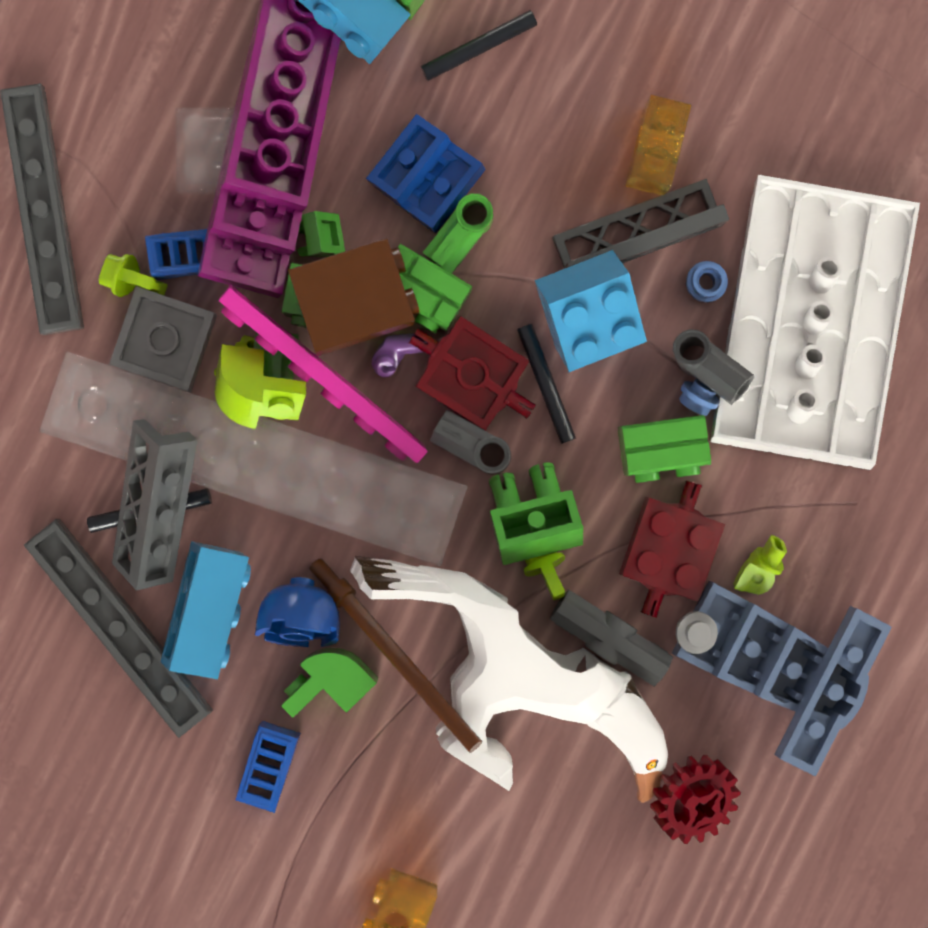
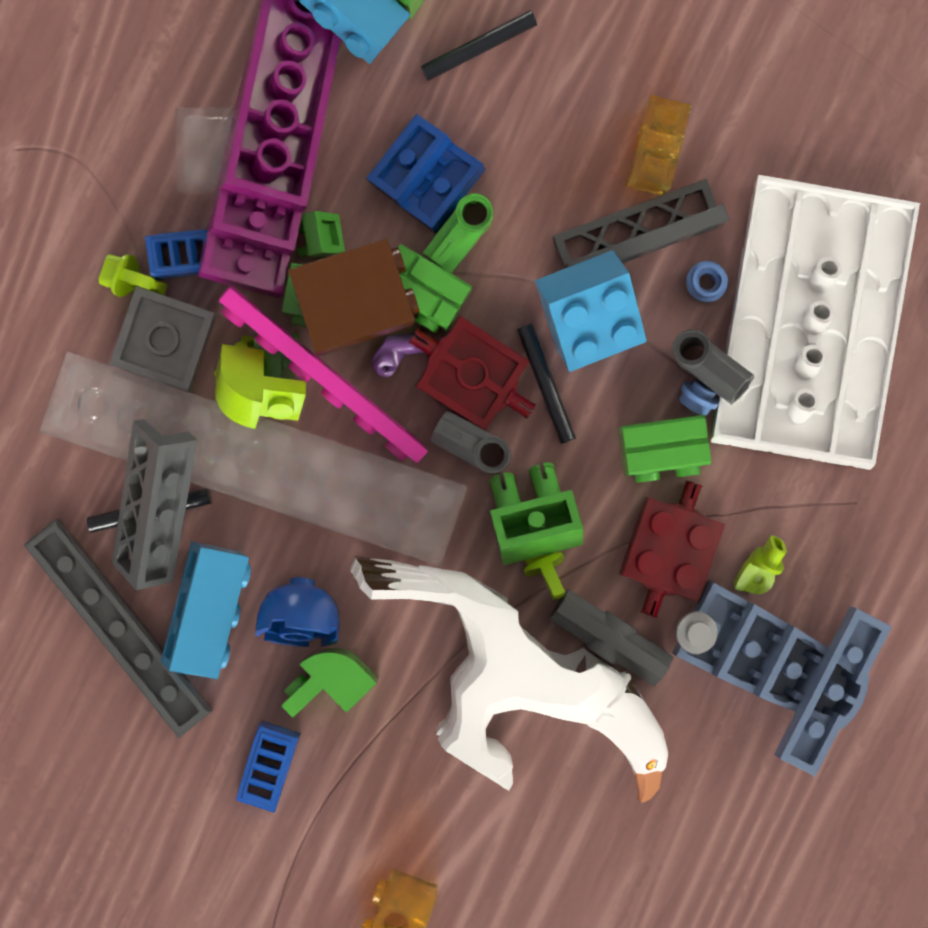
dark grey tile [0,83,84,335] -> none
reddish brown bar [309,558,482,753] -> none
dark red gear [650,755,741,844] -> none

